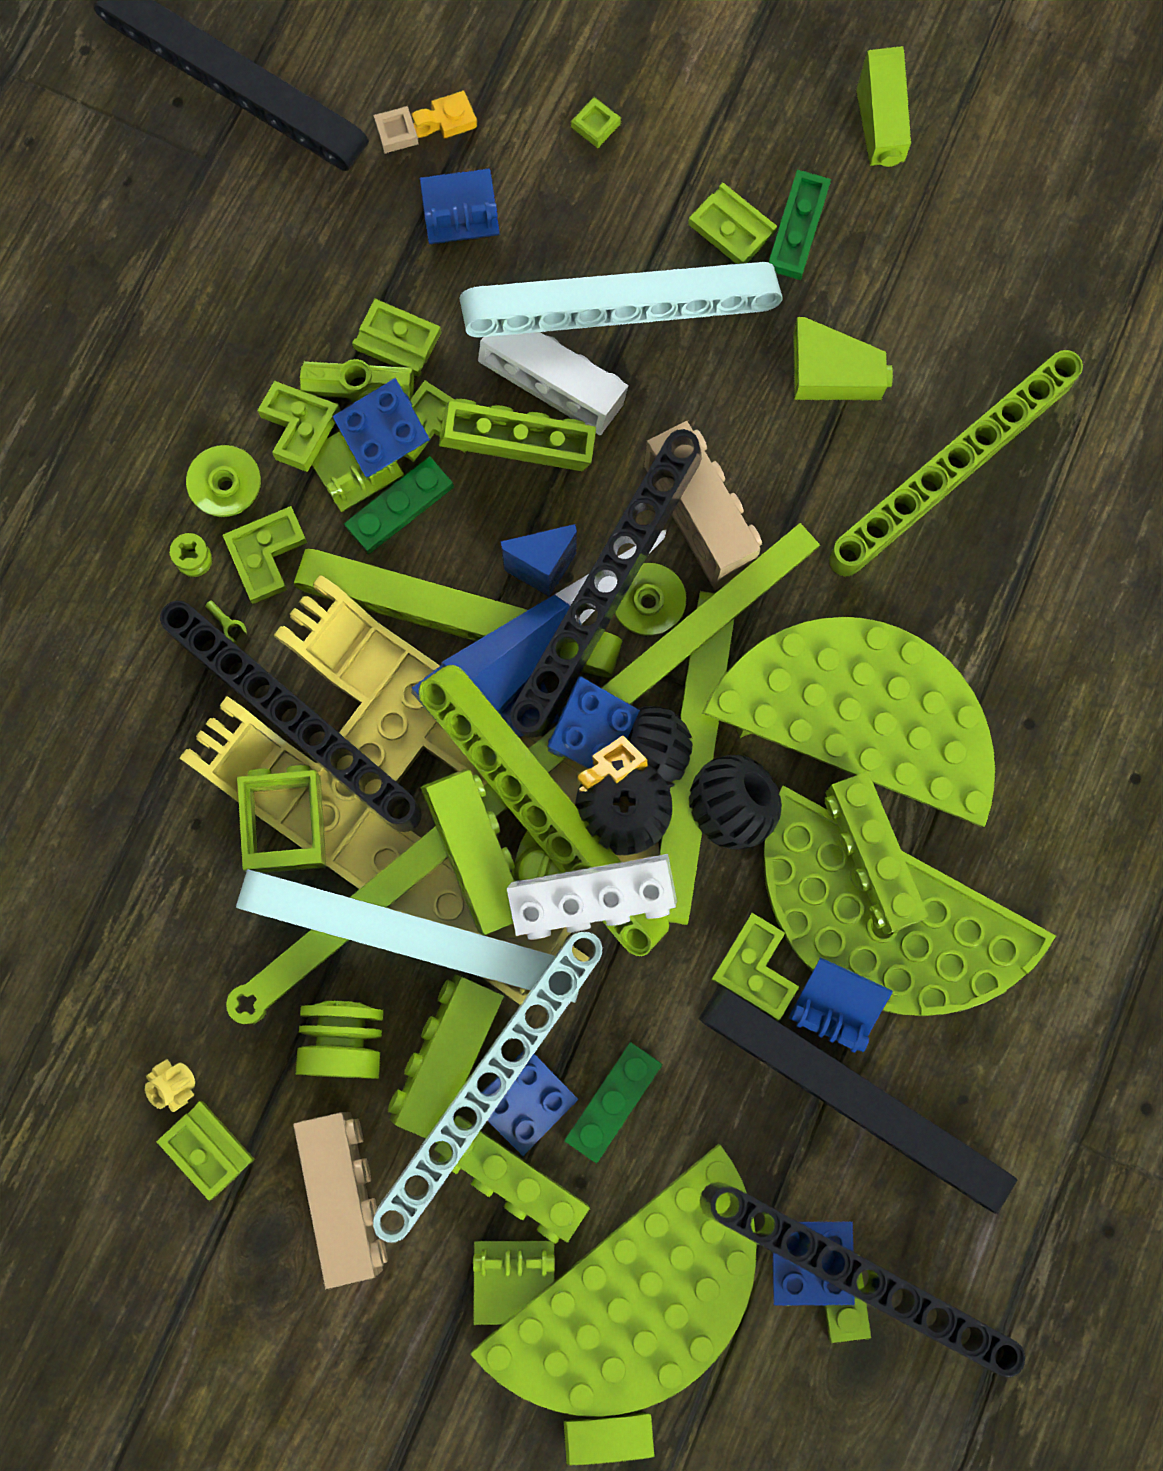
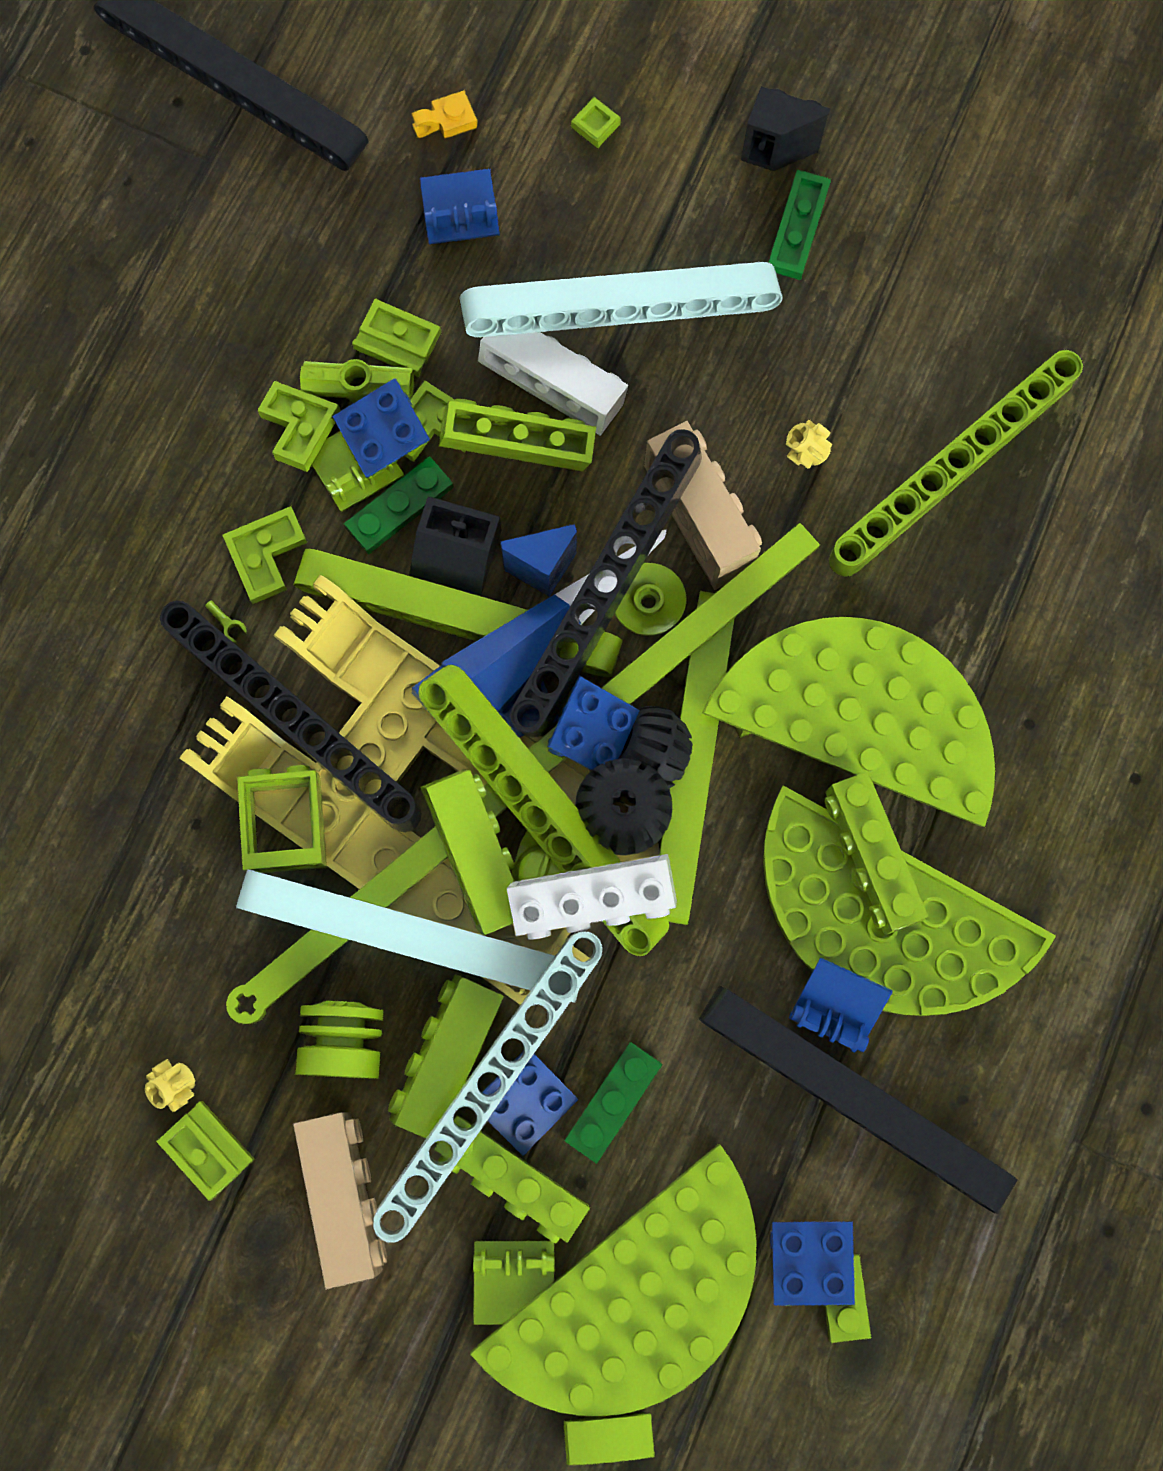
lime wheel [169,533,212,577] -> none
lime dish [186,445,261,517] -> none
tan plate [374,106,418,153] -> none
yellow plate [577,736,648,792] -> none
lime plate [688,183,777,264] -> none
black wheel [689,755,782,849] -> none
black beam [700,1182,1025,1377] -> none
lime plate [711,913,799,1021] -> none
lime slope [793,317,893,400] -> none
lime slope [856,46,911,167] -> none
none -> black slope [409,496,502,596]
none -> black slope [741,86,830,171]
none -> light yellow gear [786,420,832,469]

